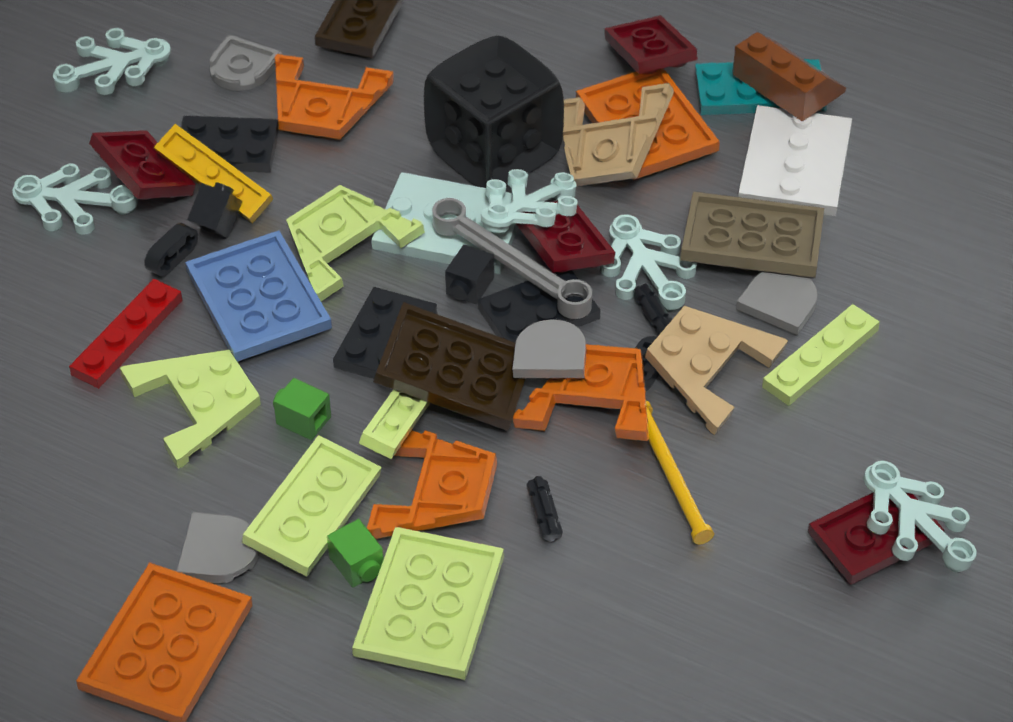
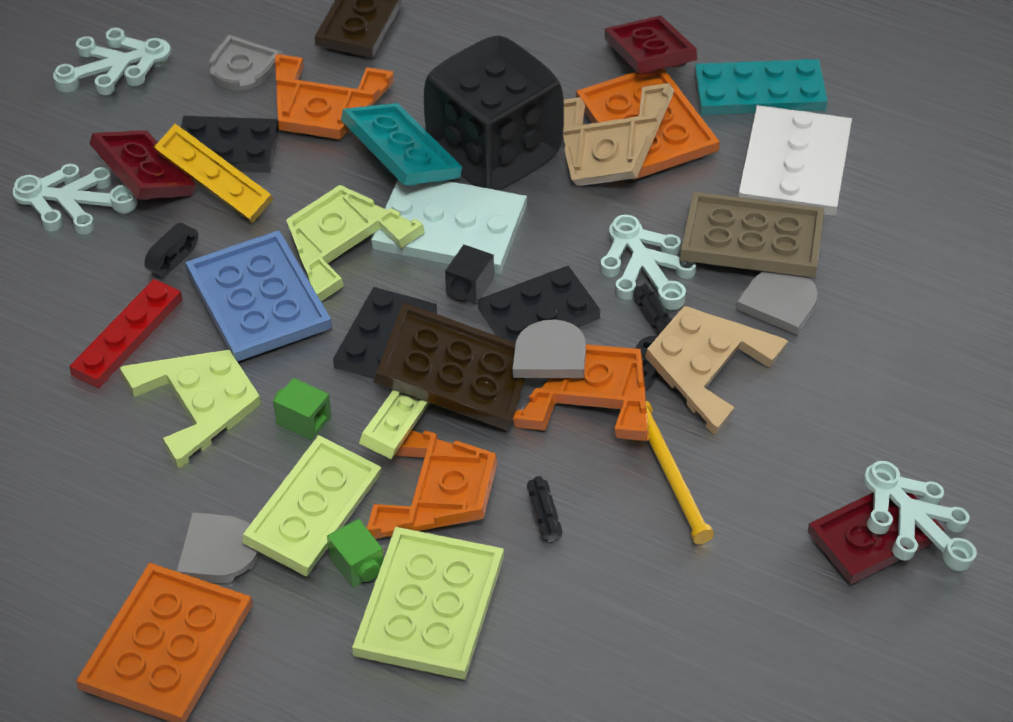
black brick [187,182,243,238] -> none
light grey piece [432,198,592,319] -> none
light aqua plant [481,169,578,233] -> none
dark red plate [516,201,616,273] -> none
dark orange slope [733,32,846,122] -> none
yellowish green plate [762,304,880,406] -> none
none -> teal plate [341,103,462,186]

